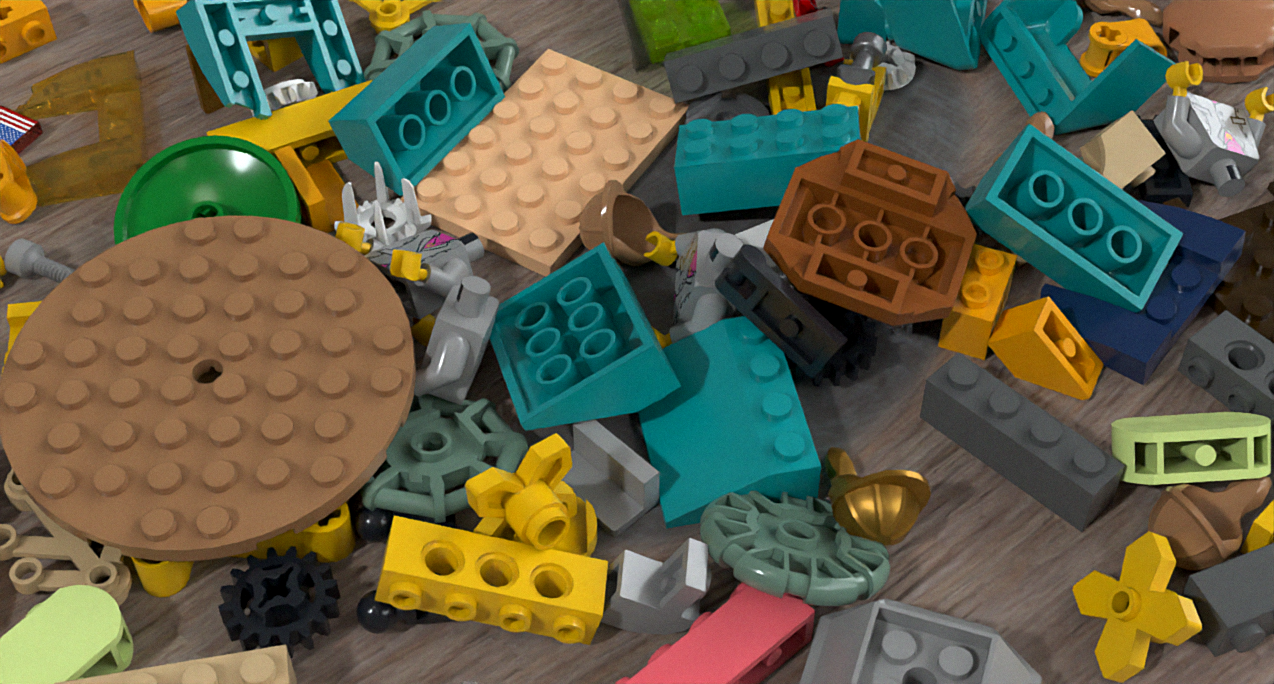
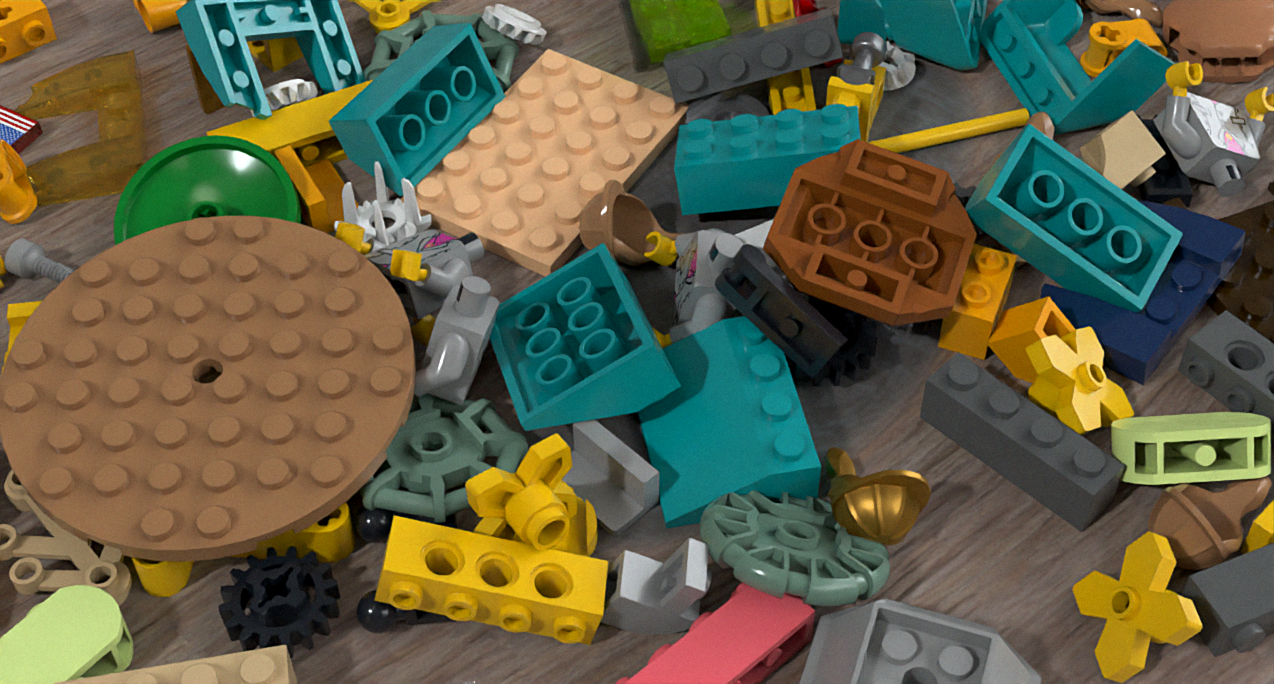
none -> white gear [482,4,546,45]
none -> yellow bar [867,108,1030,153]
none -> yellow plant [1026,326,1134,436]

